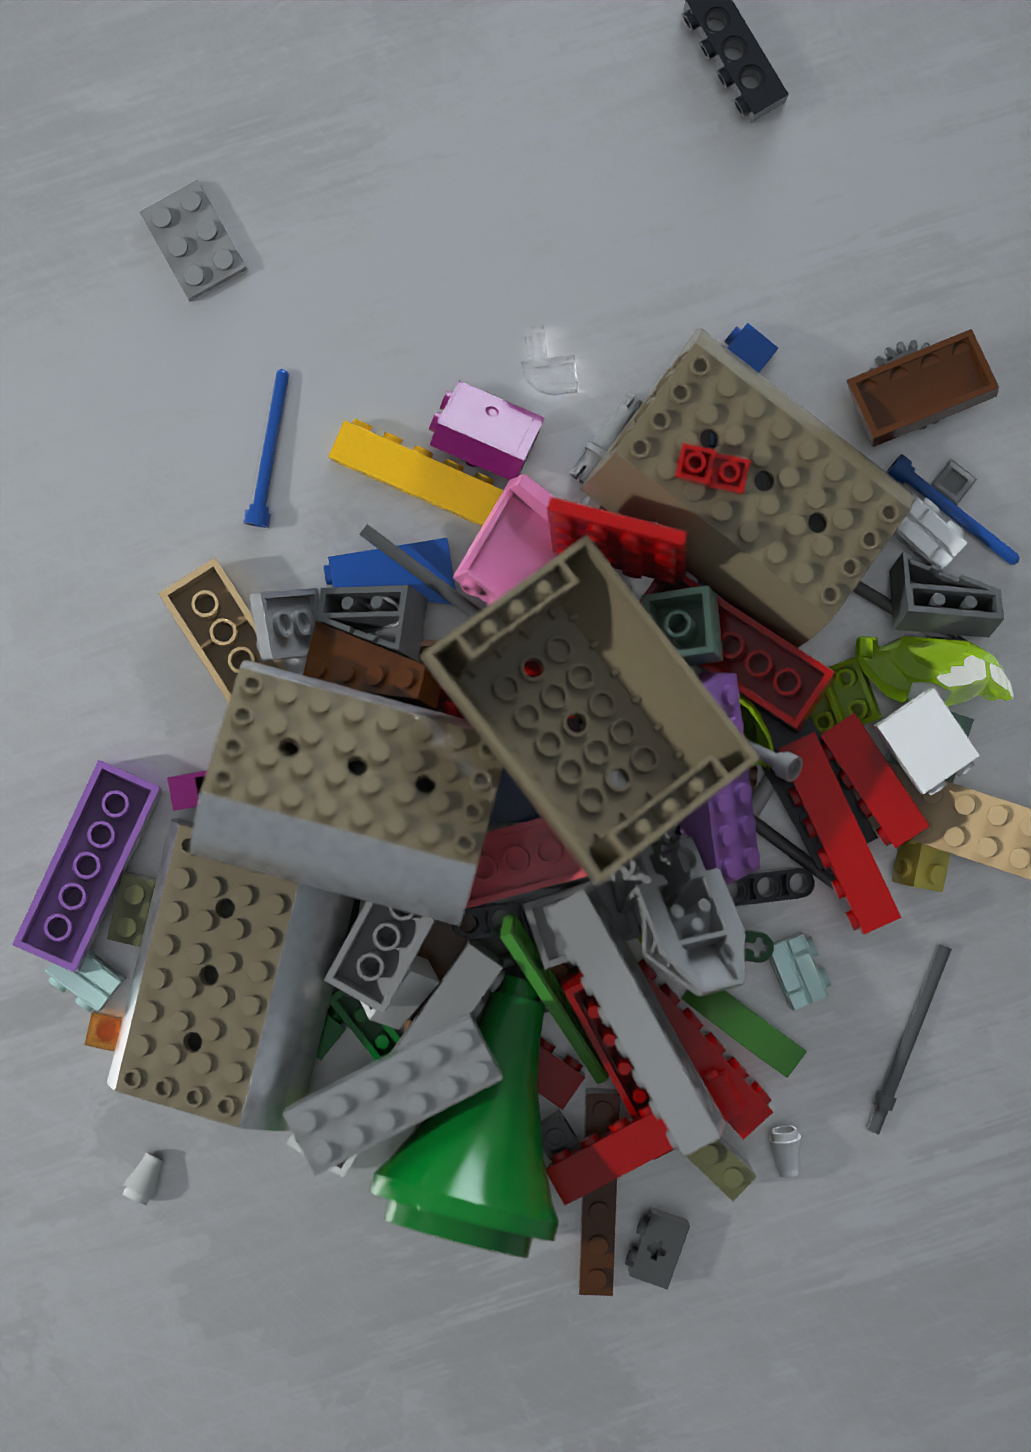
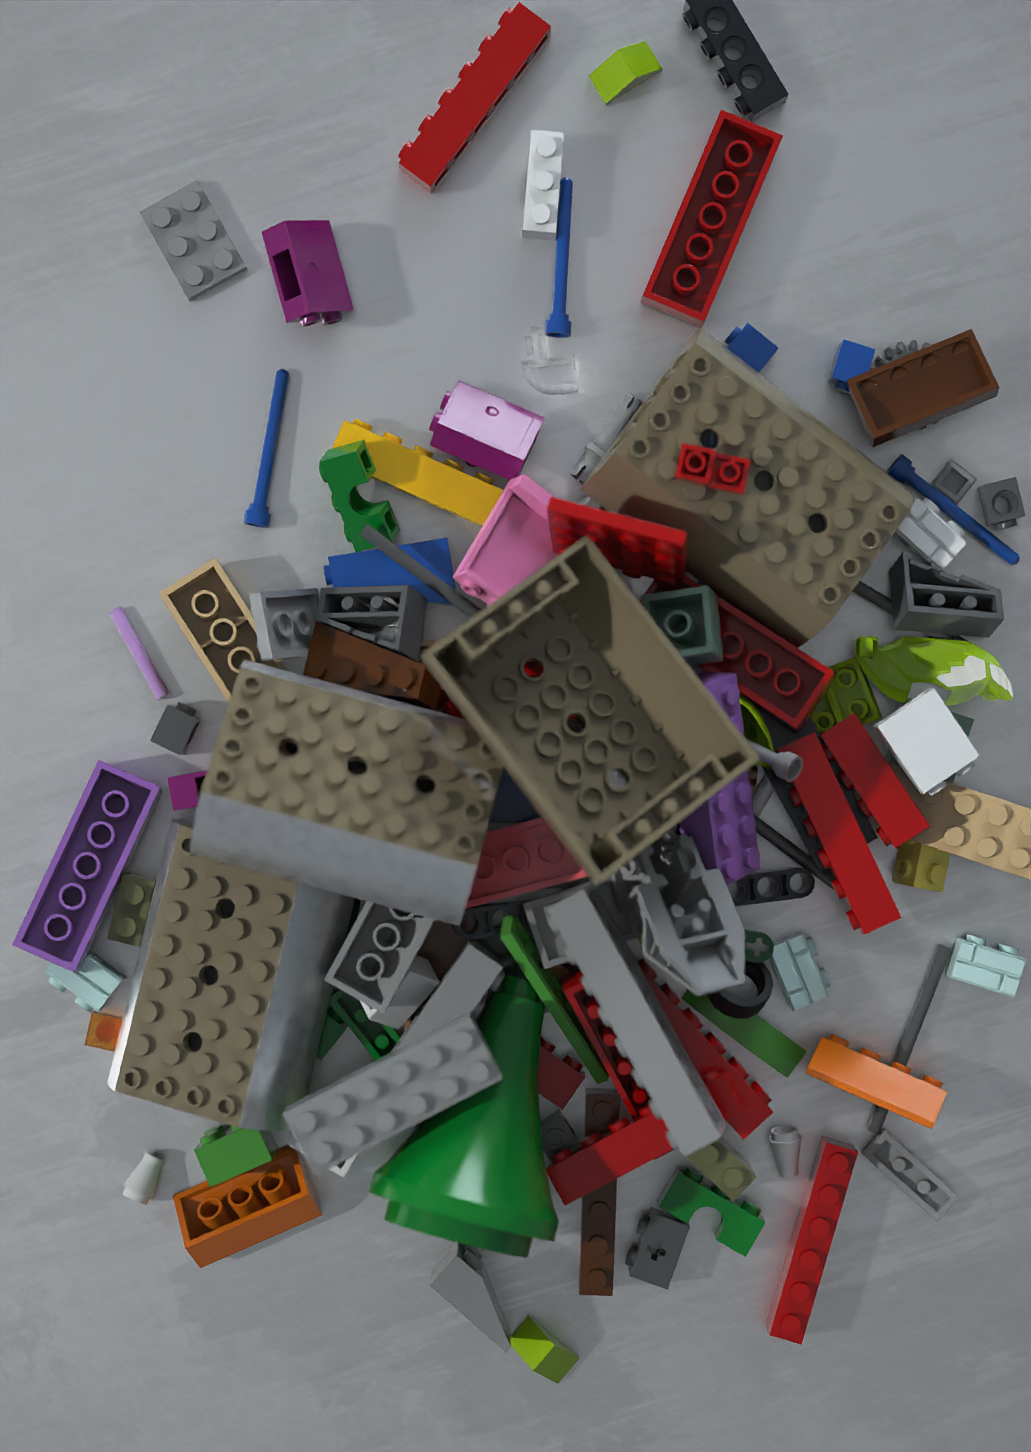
none -> lavender bar [109,607,169,700]
none -> dark grey brick [150,702,202,755]
none -> orange slope [173,1146,322,1268]
none -> bright green brick [194,1125,279,1187]
none -> magenta piece [261,220,354,327]
none -> green arch [319,439,400,552]
none -> red brick [398,2,551,194]
none -> light grey slope [430,1243,511,1353]
none -> lime slope [511,1315,579,1384]
none -> white arch [522,130,564,241]
none -> blue piece [544,177,573,338]
none -> lime slope [589,41,663,105]
none -> red brick [641,109,783,328]
none -> green arch [657,1166,766,1257]
none -> black tyre [707,961,773,1019]
none -> red brick [765,1135,858,1345]
none -> orange slope [805,1034,947,1129]
none -> blue brick [828,339,875,394]
none -> light grey plate [862,1128,960,1222]
none -> light aqua brick [946,934,1026,997]
none -> dark grey brick [977,477,1025,530]

